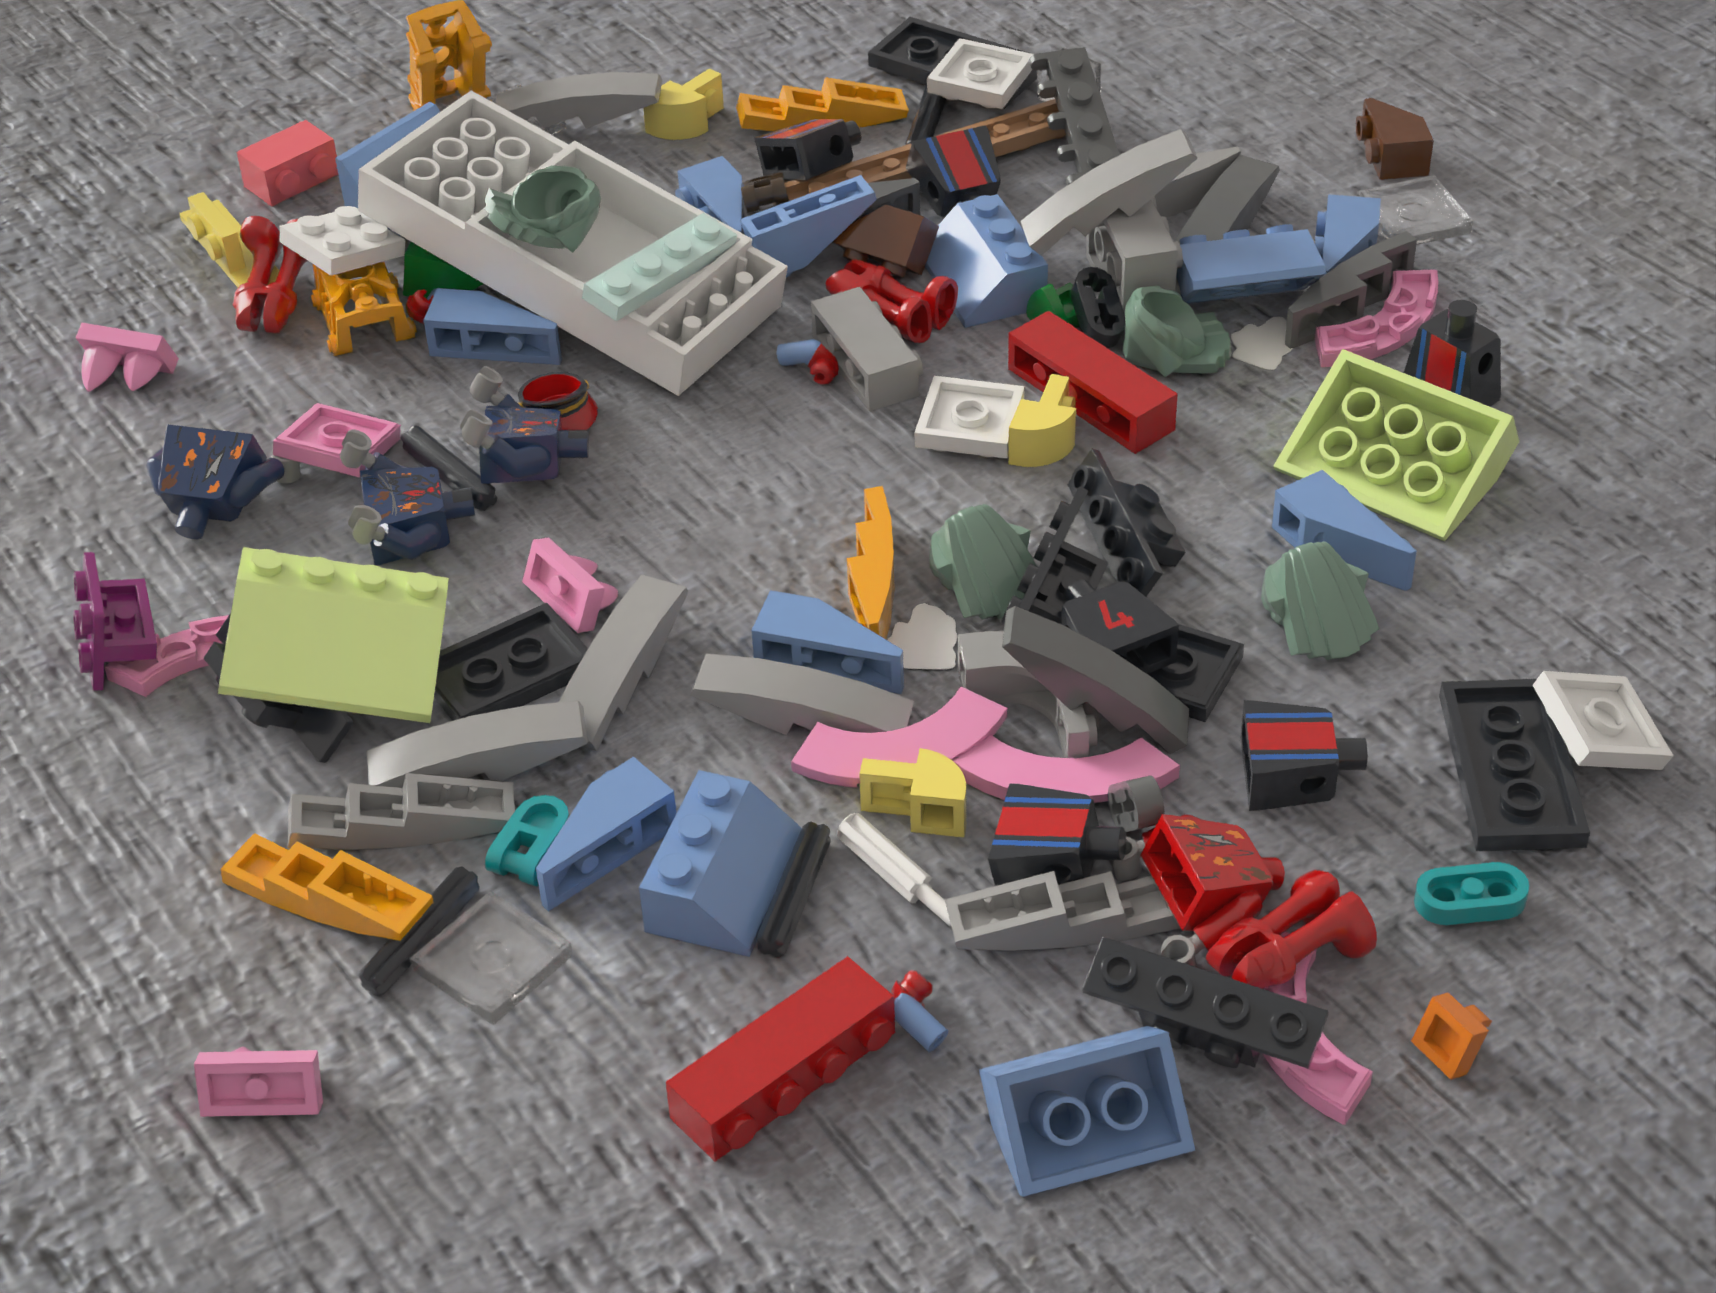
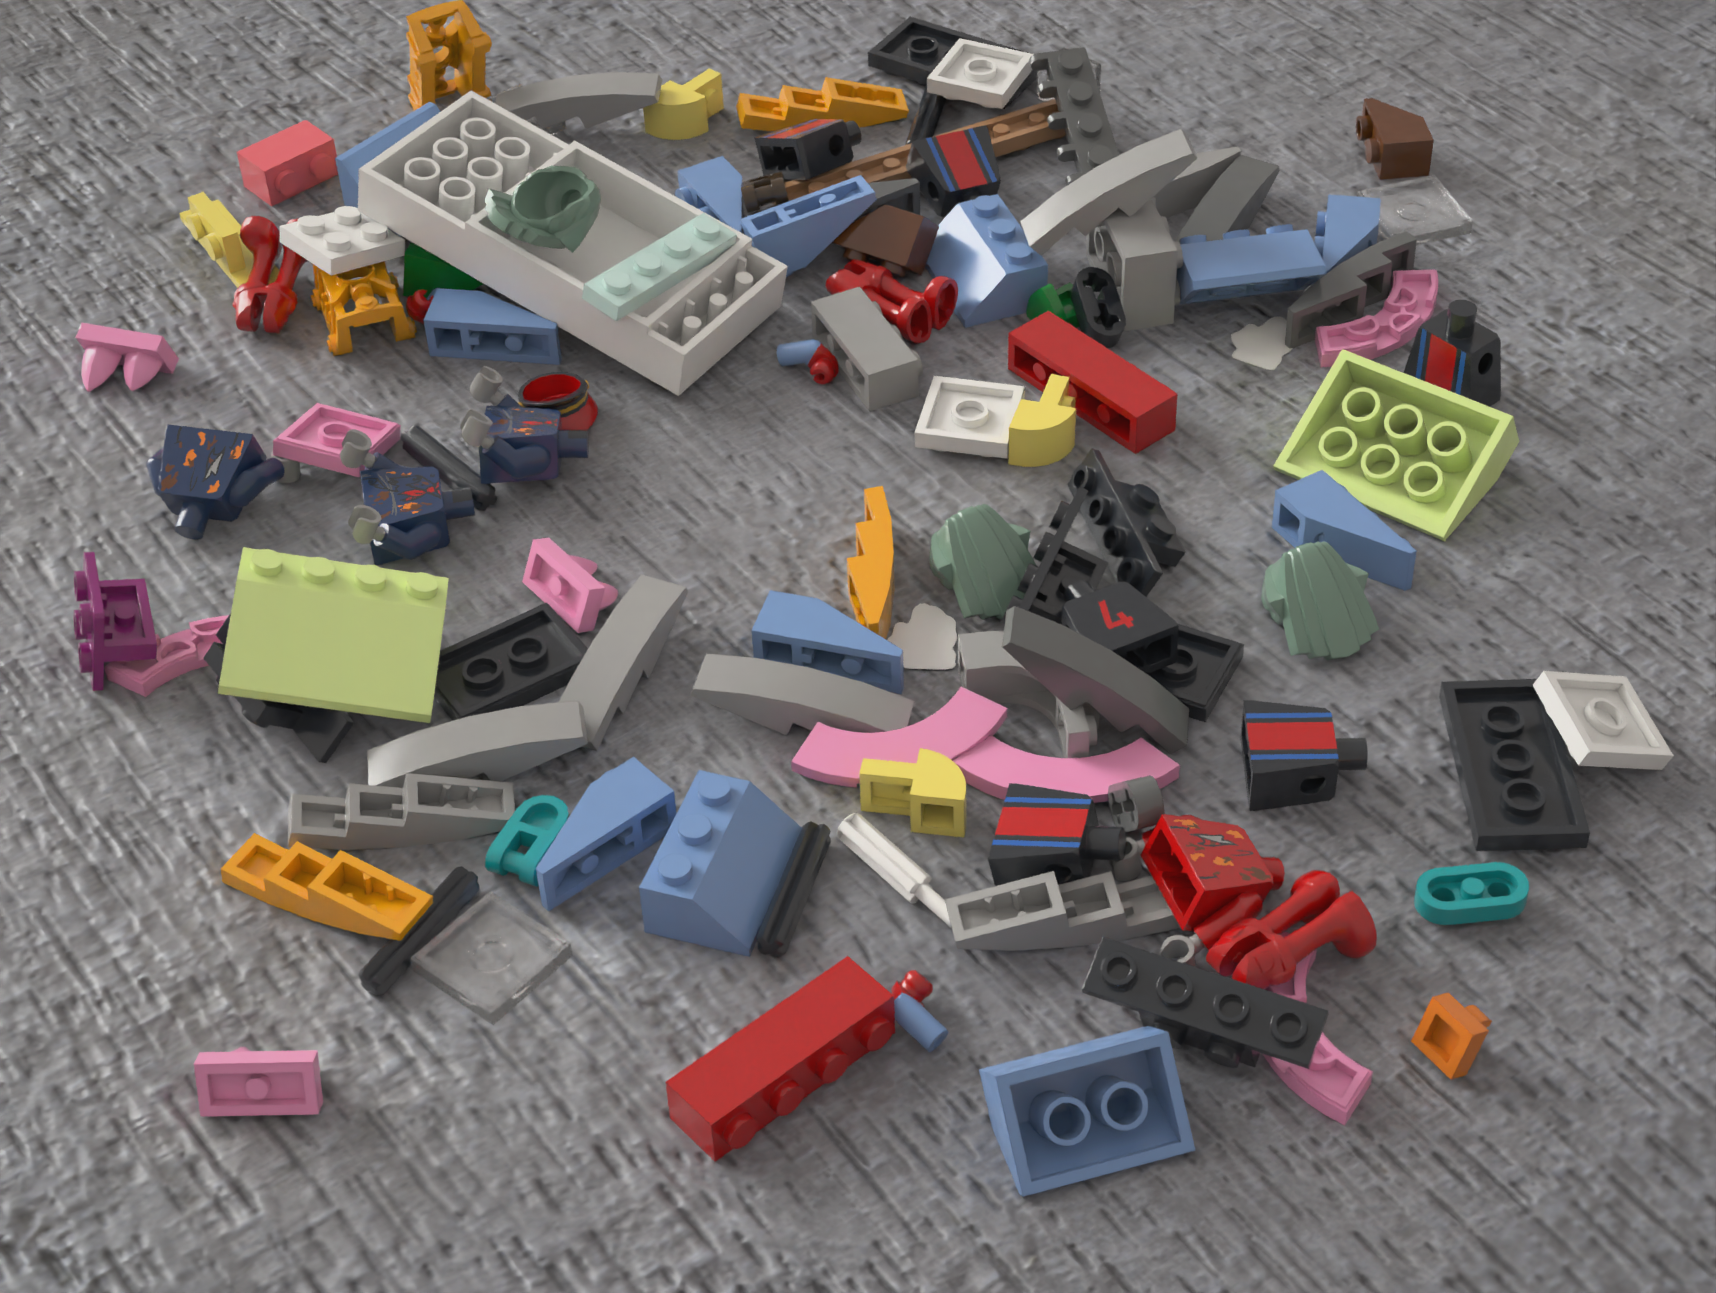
sand green hair [1123,285,1232,377] -> none

